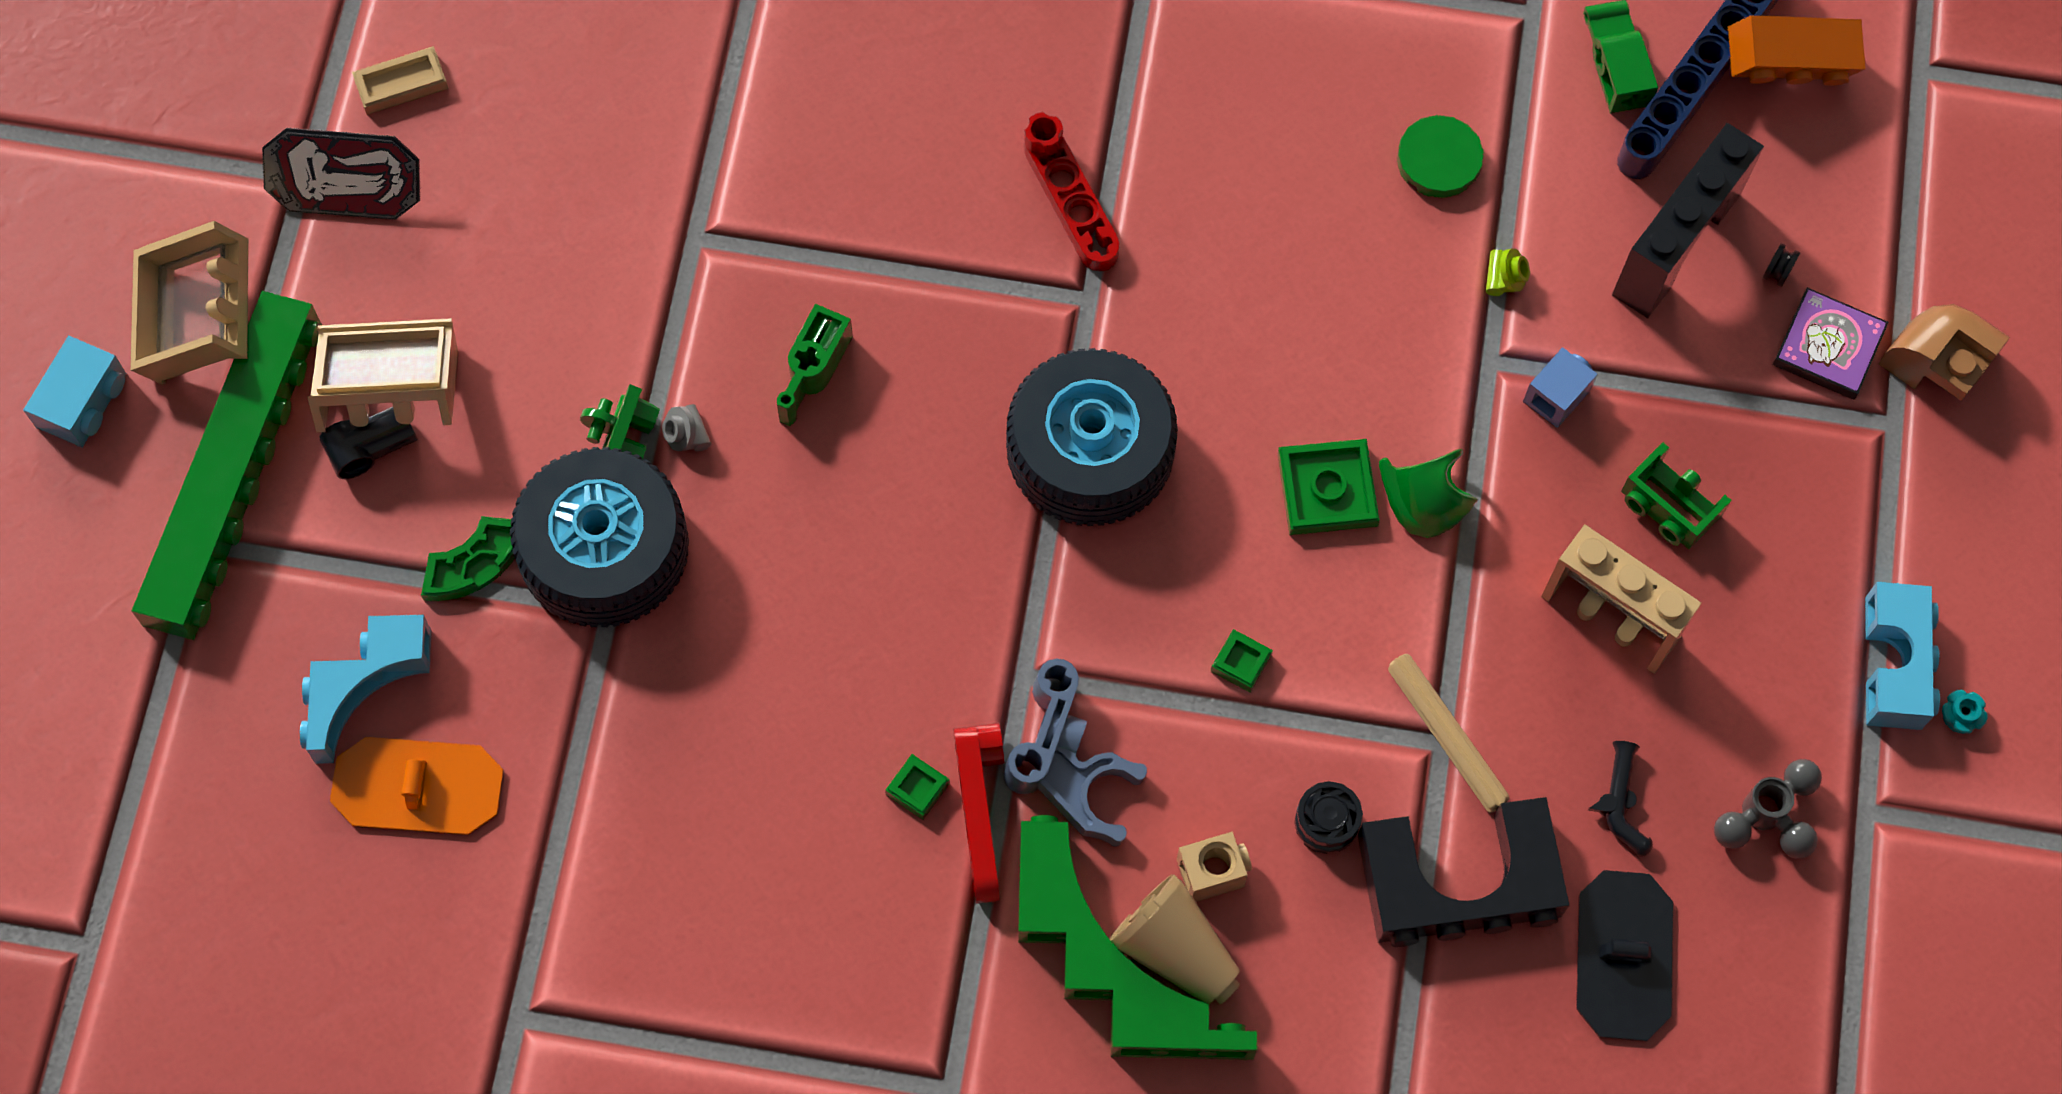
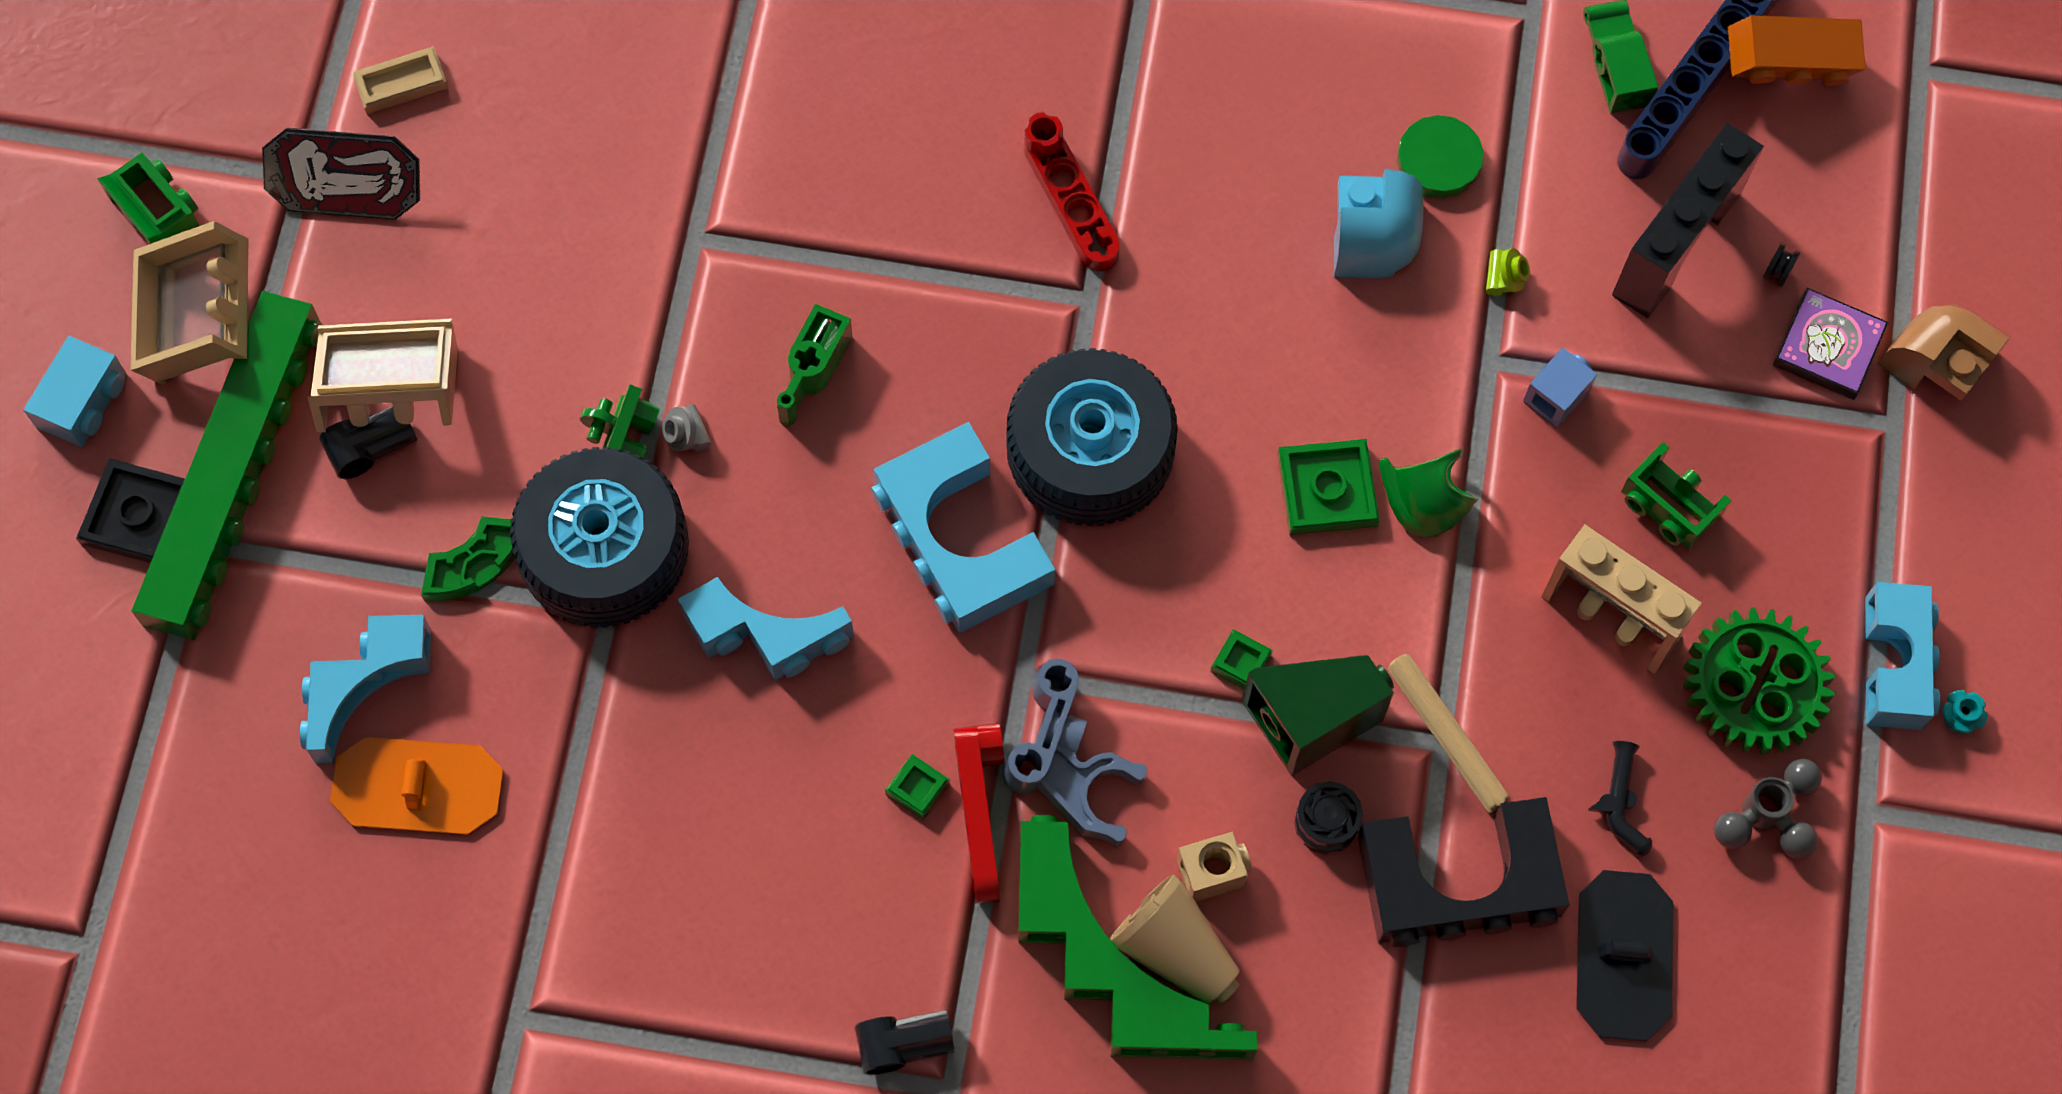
none -> black tile [76,458,185,563]
none -> green window [98,152,200,244]
none -> medium azure arch [678,577,854,680]
none -> black piece [855,1010,955,1075]
none -> medium azure arch [870,422,1055,634]
none -> dark green slope [1241,655,1394,776]
none -> medium azure brick [1334,169,1423,278]
none -> green gear [1682,607,1835,755]

